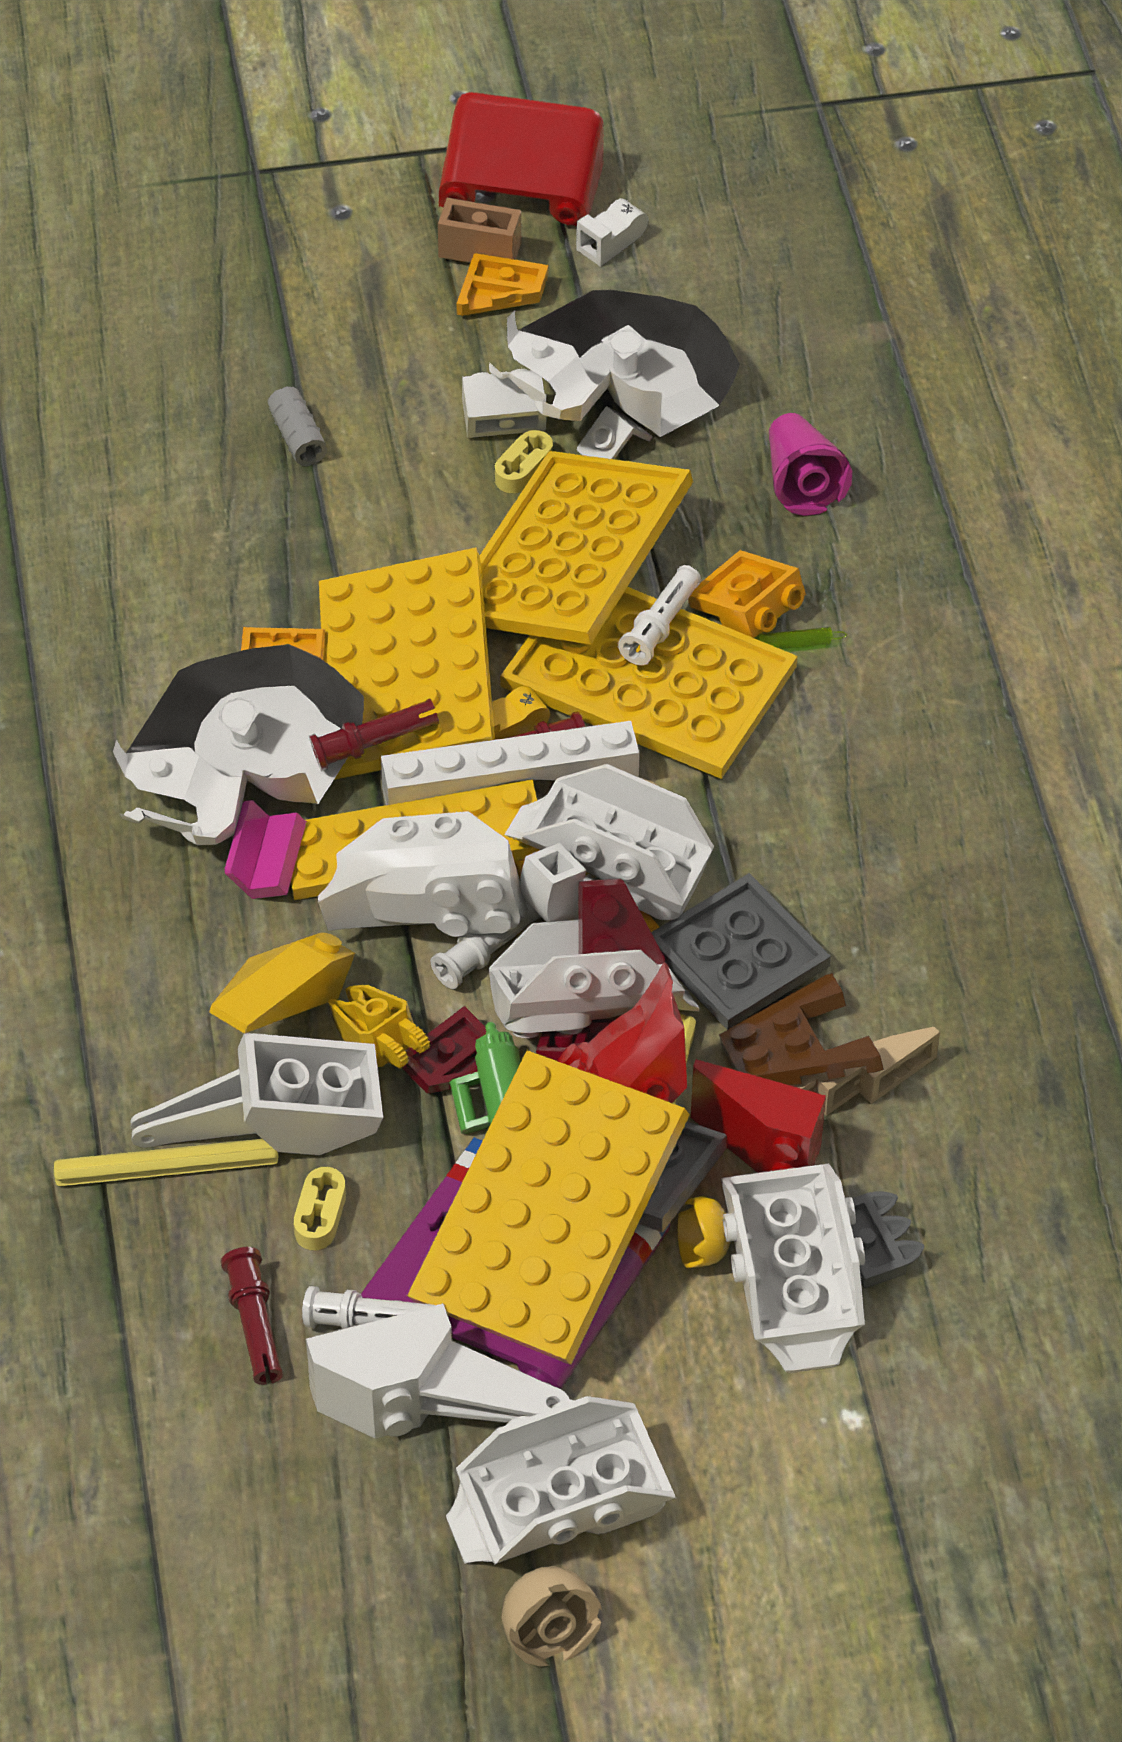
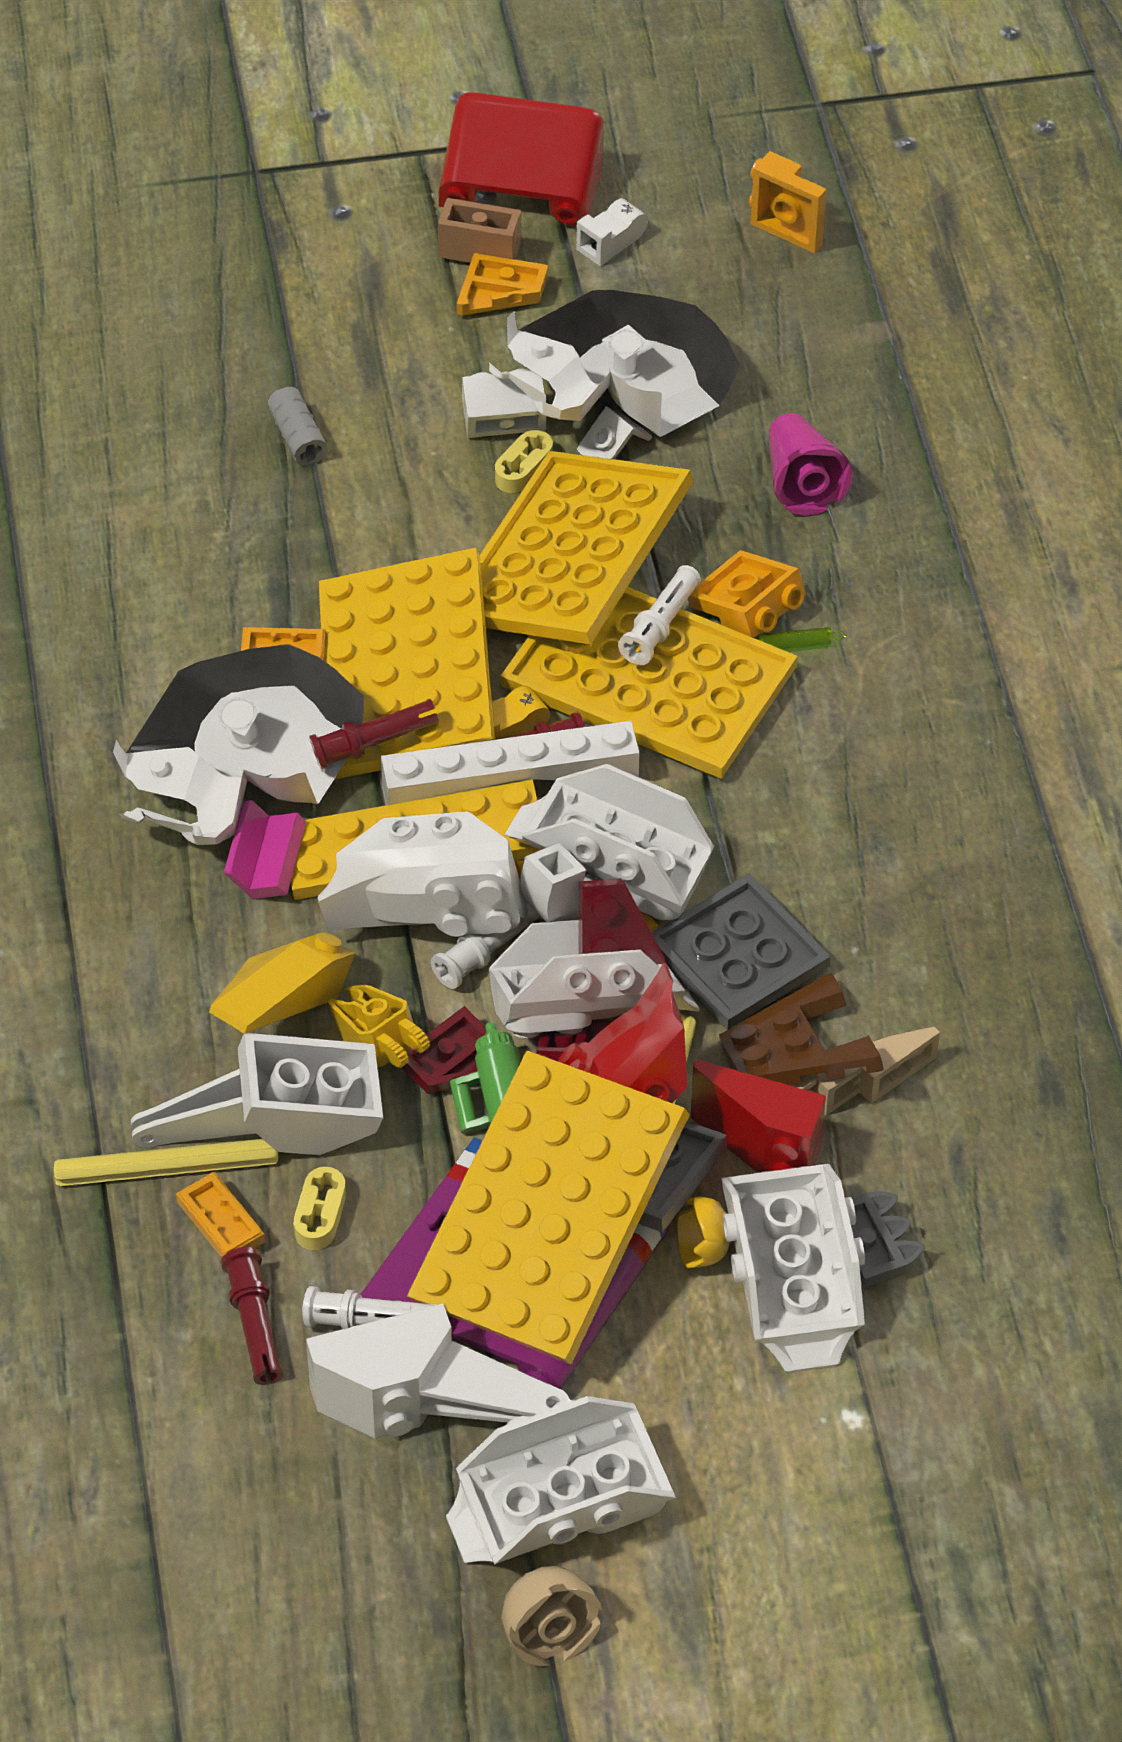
none -> light orange plate [176,1172,265,1258]
none -> light orange plate [749,151,827,254]

